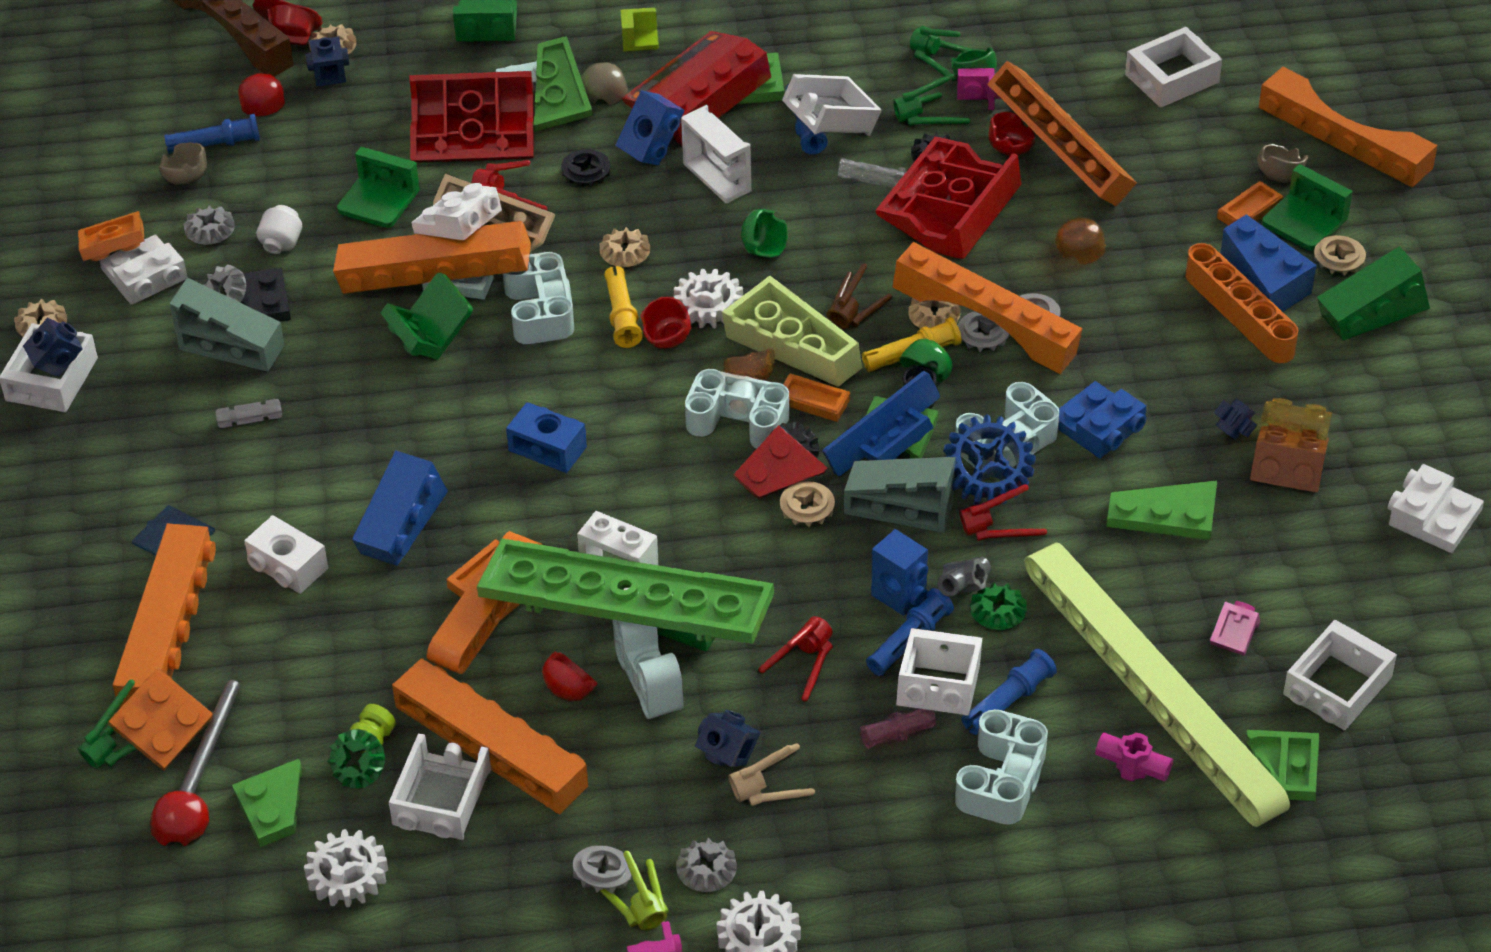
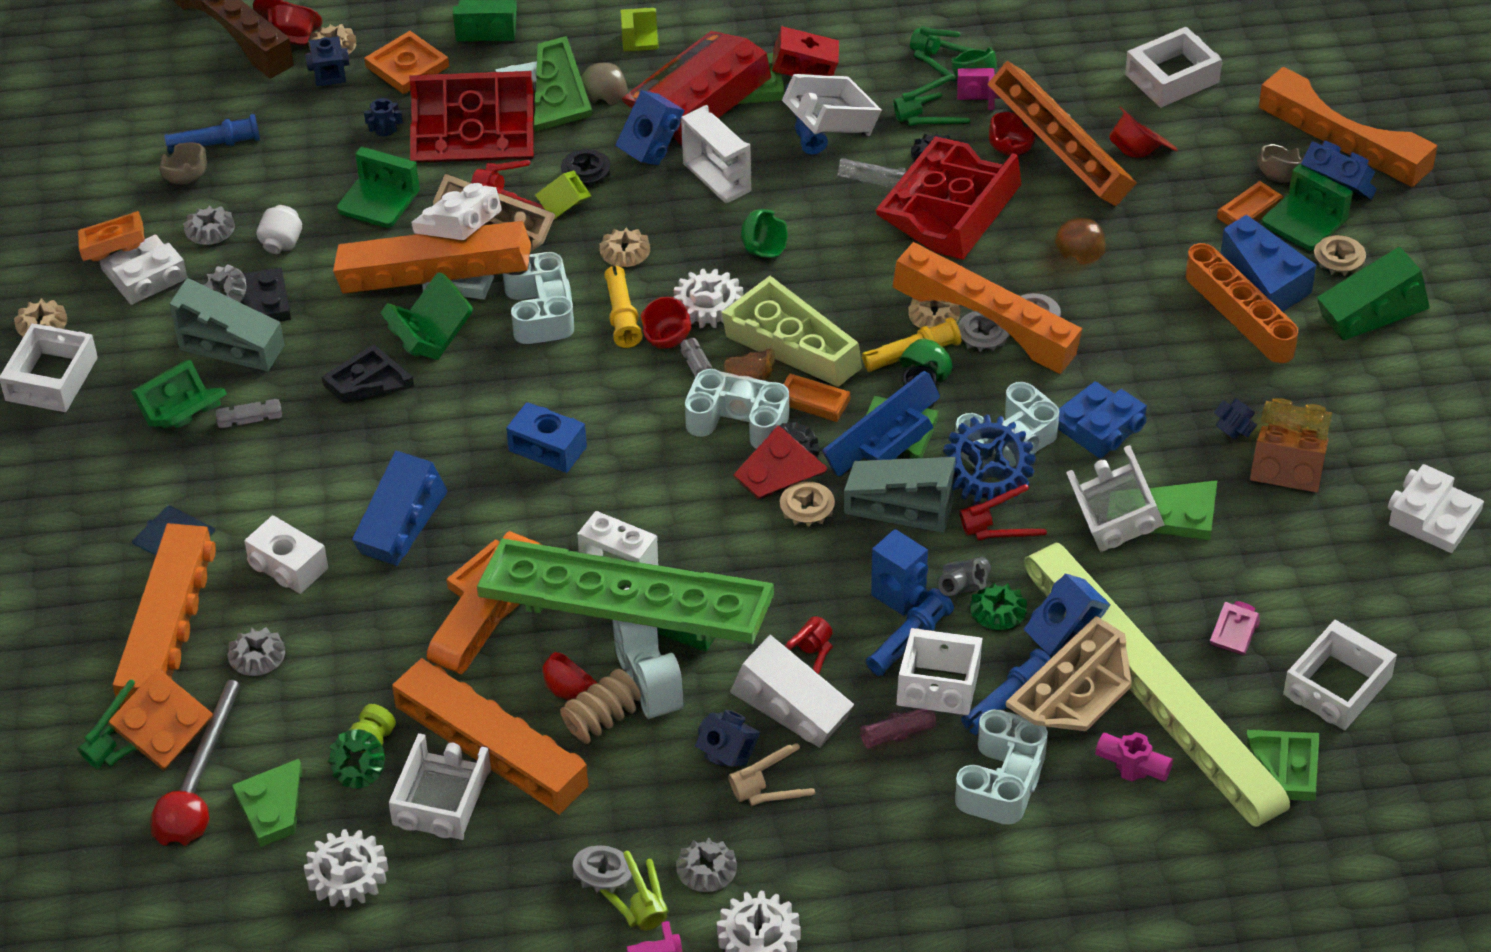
dark blue brick [23,317,83,377] -> none
red hair [238,73,285,116] -> none
reddish brown plant [826,263,892,329] -> none
none -> green bracket [131,360,227,429]
none -> light grey gear [227,627,285,676]
none -> black wing [321,344,414,403]
none -> orange plate [364,31,449,94]
none -> dark blue gear [364,98,403,136]
none -> lime panel [535,170,591,219]
none -> tan piece [560,669,641,744]
none -> light grey axle [681,338,712,377]
none -> white wedge [730,635,854,748]
none -> red brick [772,26,839,76]
none -> tan wedge [1006,616,1131,731]
none -> blue brick [1024,573,1111,657]
none -> white window [1066,445,1165,552]
none -> red piece [1109,106,1178,158]
none -> blue plate [1301,140,1377,200]

